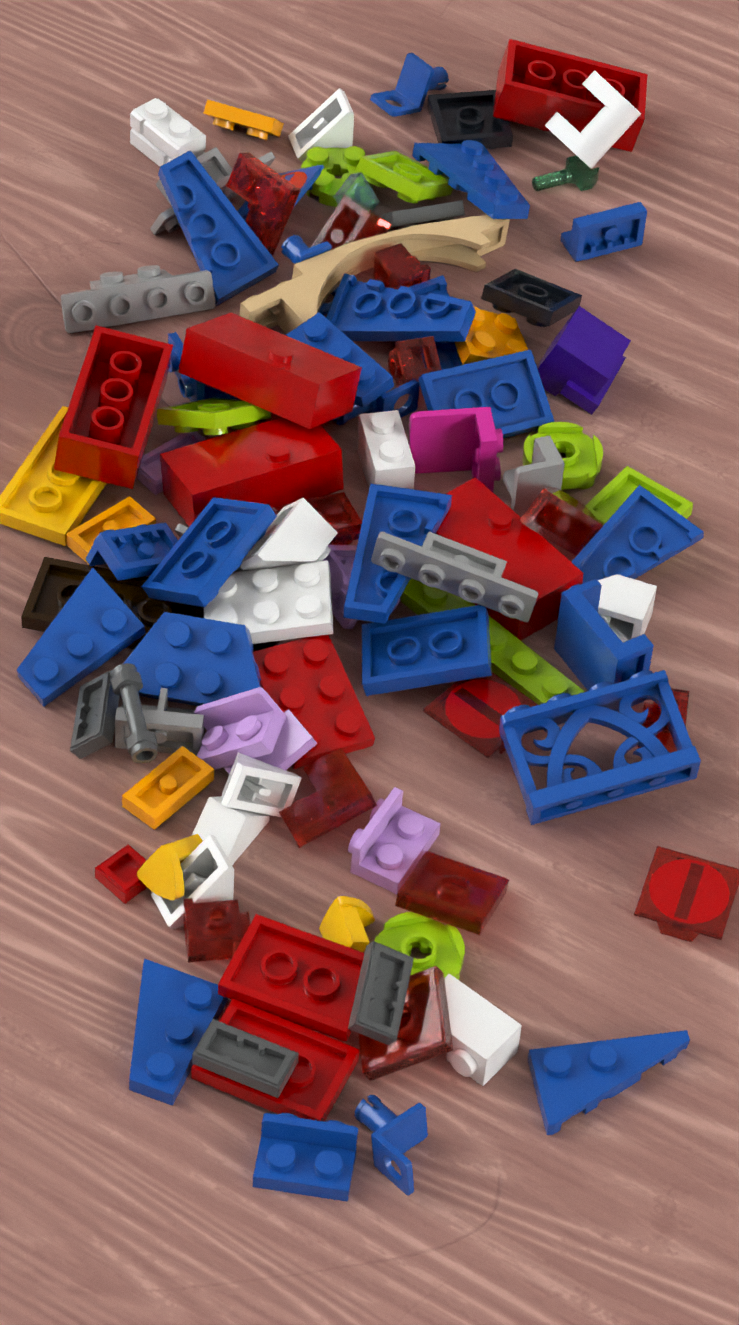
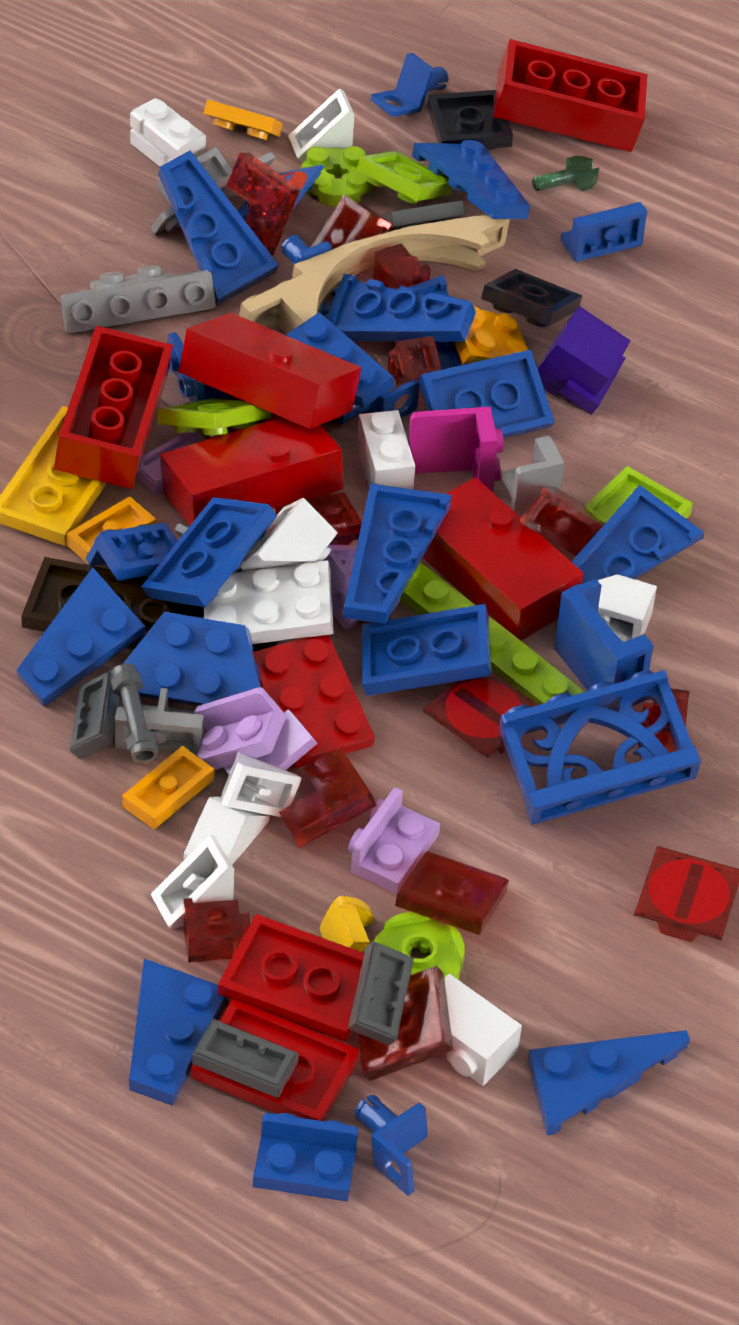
red tile [95,844,147,904] -> none
yellow tile [137,834,203,900] -> none
clear light blue plate [333,172,380,226] -> none
light grey bracket [371,532,538,622] -> none
lime plate [522,422,603,489] -> none
white connector [545,70,641,169] -> none

